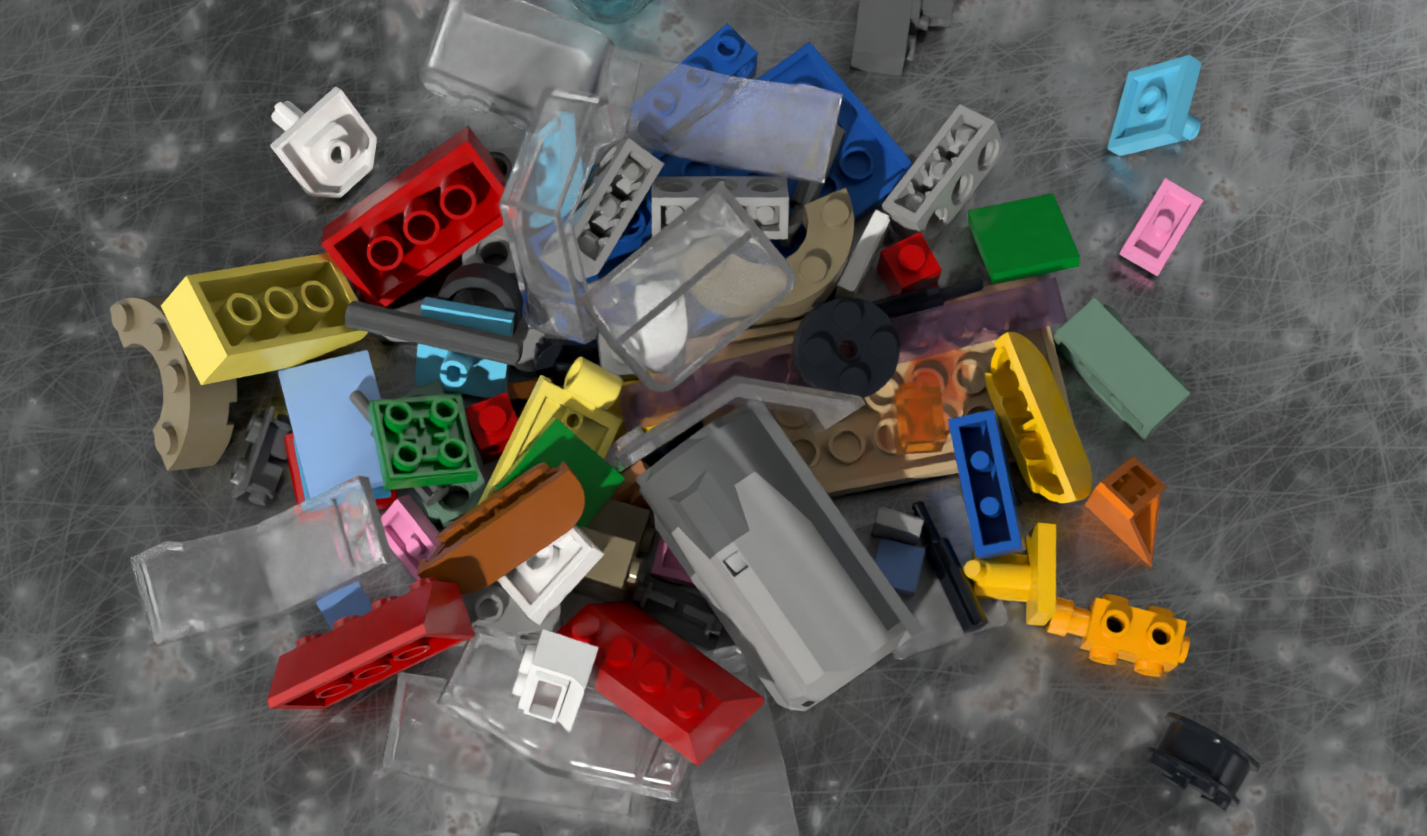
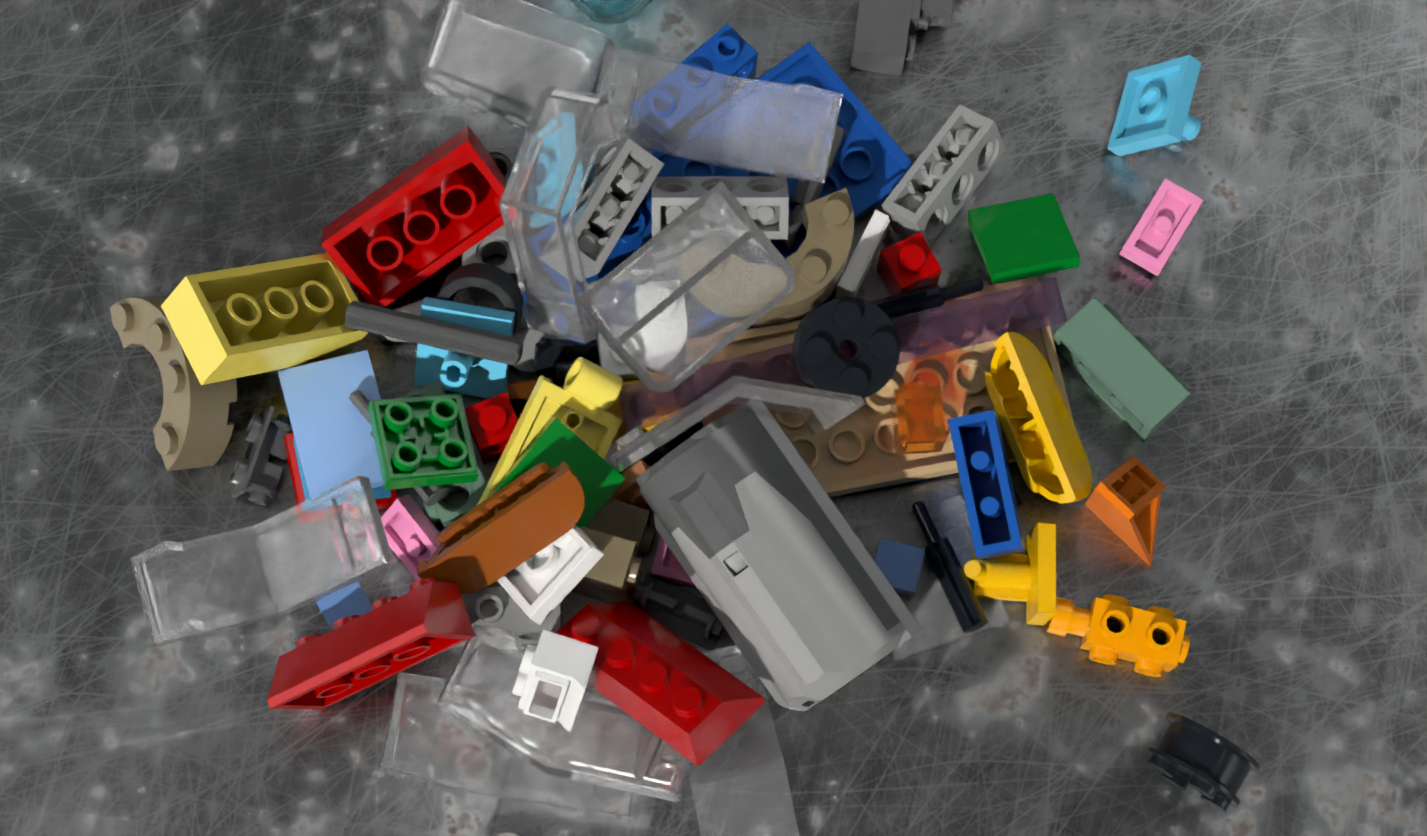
white piece [270,87,377,198] -> none
light grey tile [871,507,924,546] -> none

